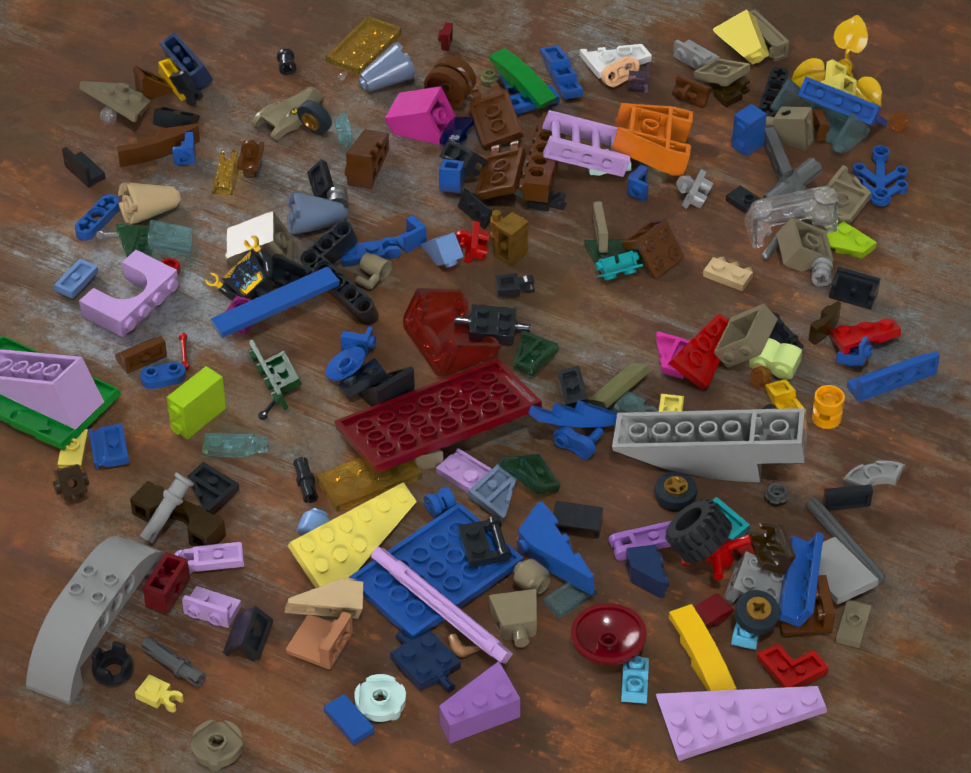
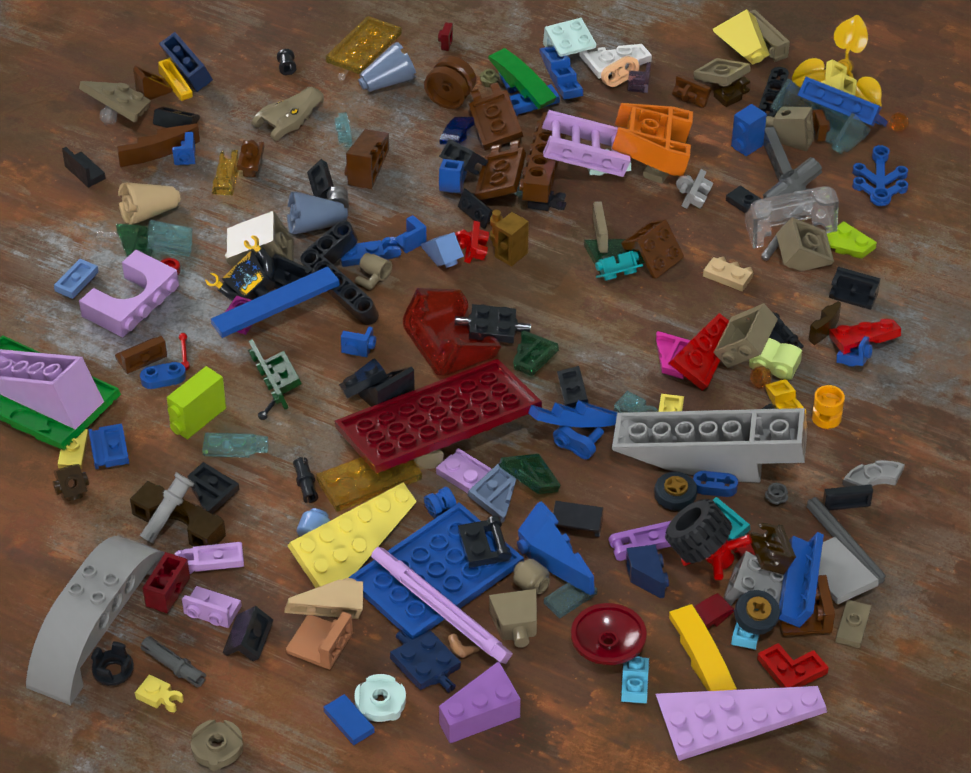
blue beam [75,194,120,241] -> none
black plate [169,70,203,105] -> none
black wheel [297,100,332,135] -> none
blue dish [325,347,366,381] -> none
dark pink slope [385,87,457,145] -> none
black plate [495,273,535,297] -> none
olive tile [588,362,650,409] -> none
blue bracket [627,164,649,201] -> none
light grey bracket [673,40,719,70] -> none
dark tan wing [803,165,871,225] -> none
light grey bush [811,257,833,287] -> none
blue fence [847,351,940,402] -> none
none -> light aqua bracket [543,18,596,57]
none -> blue beam [693,471,738,497]

